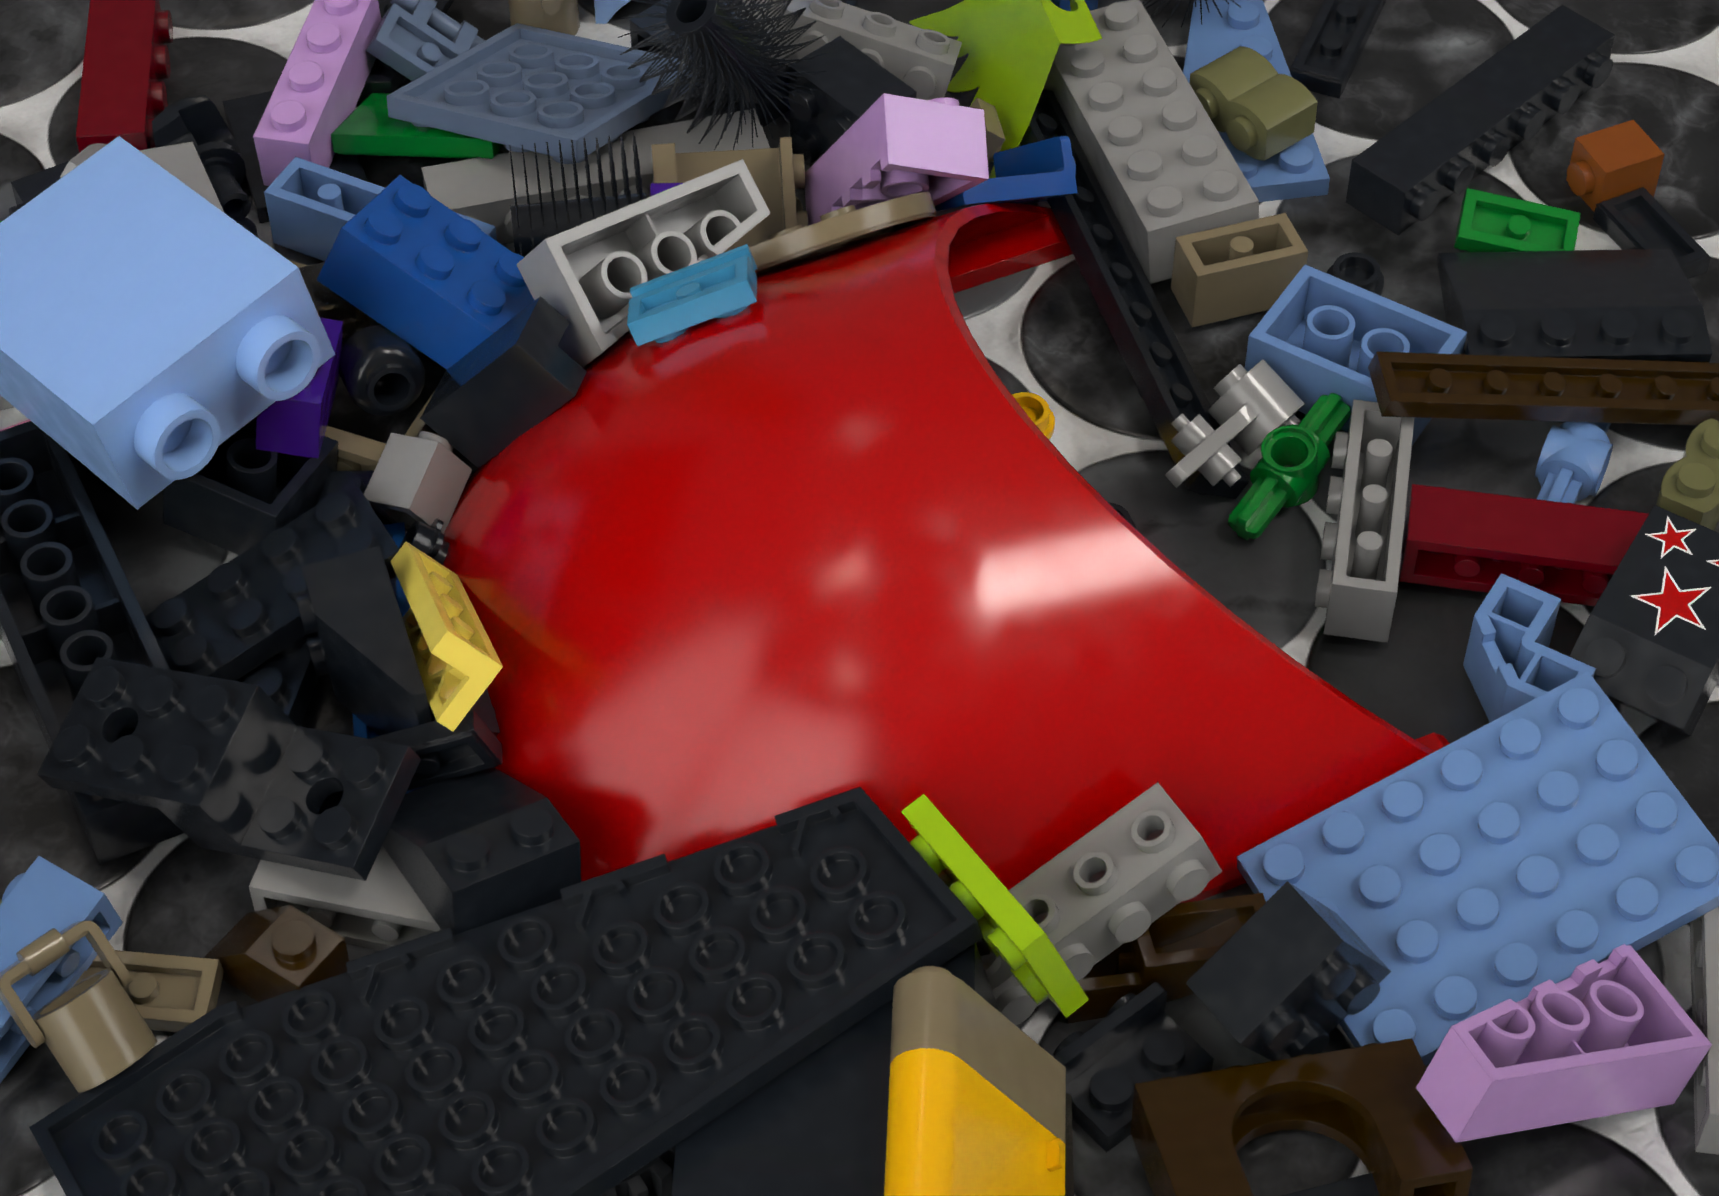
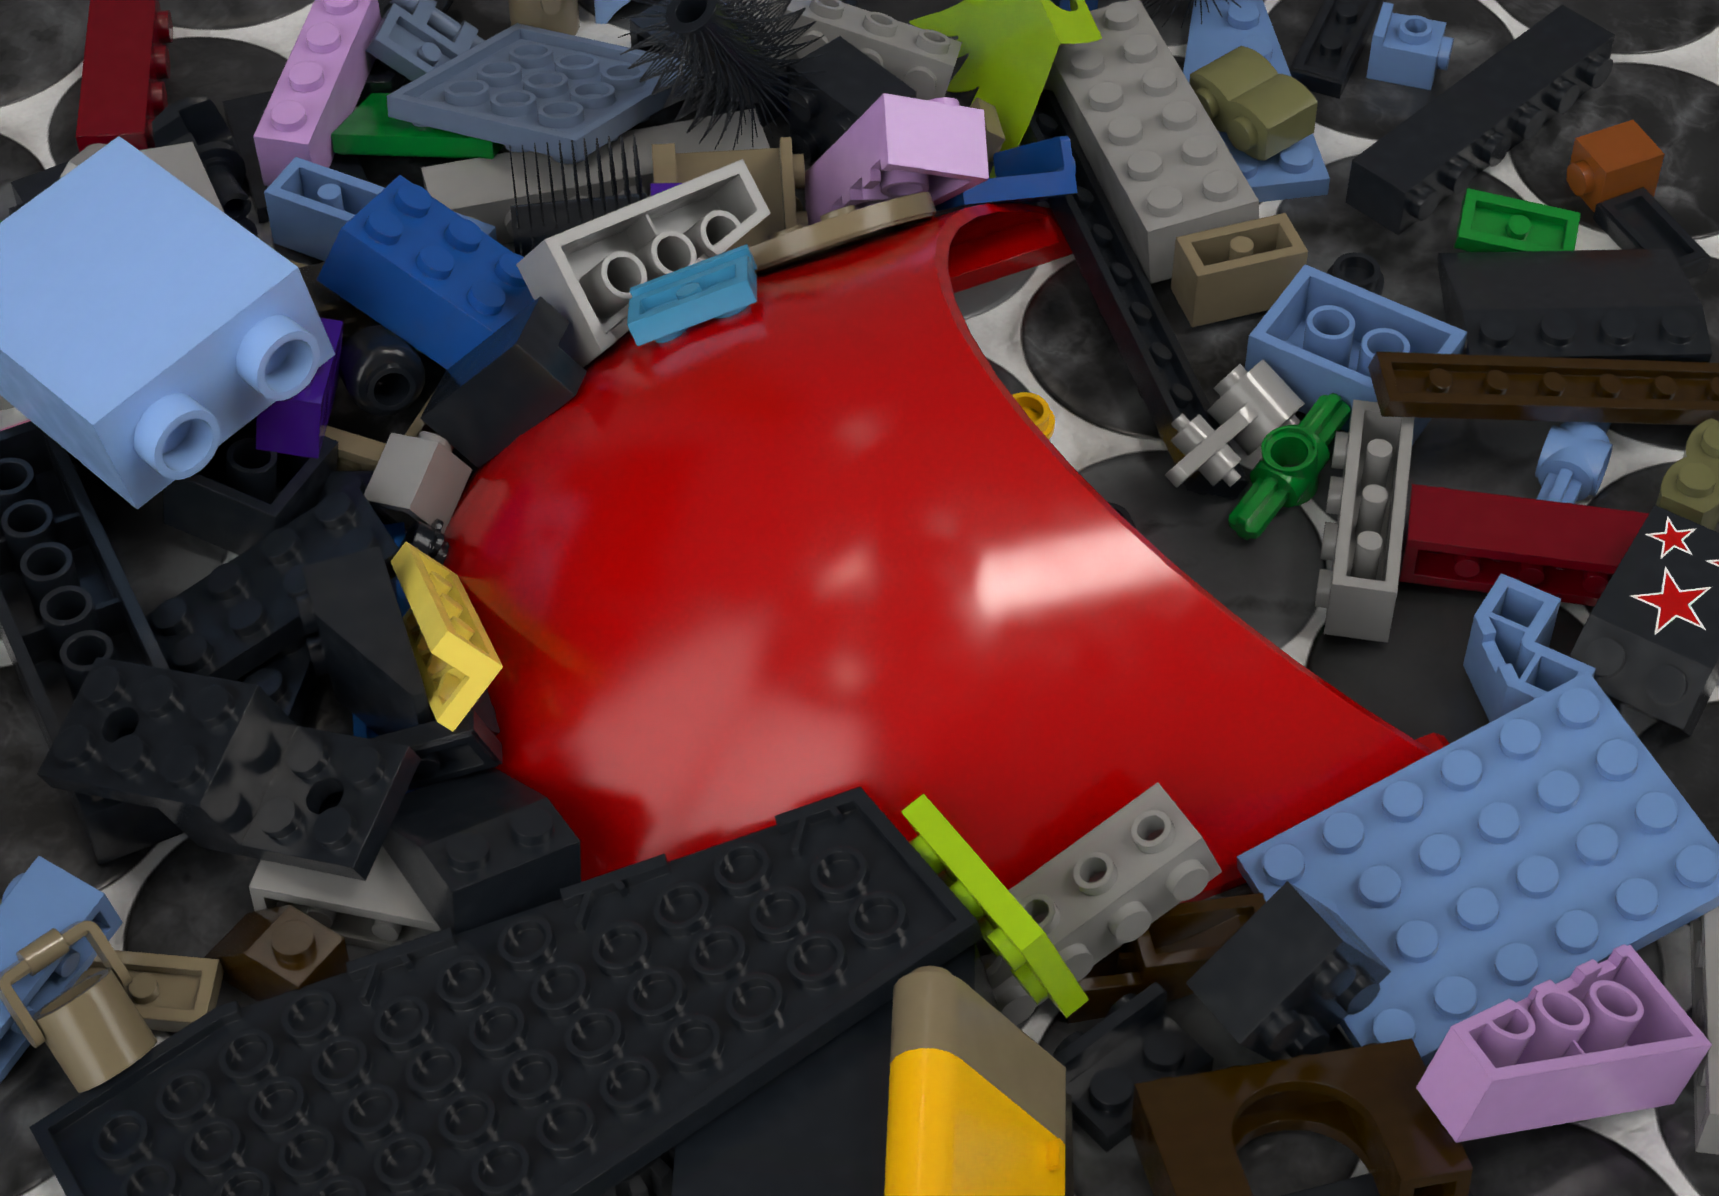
none -> medium blue brick [1366,2,1454,91]

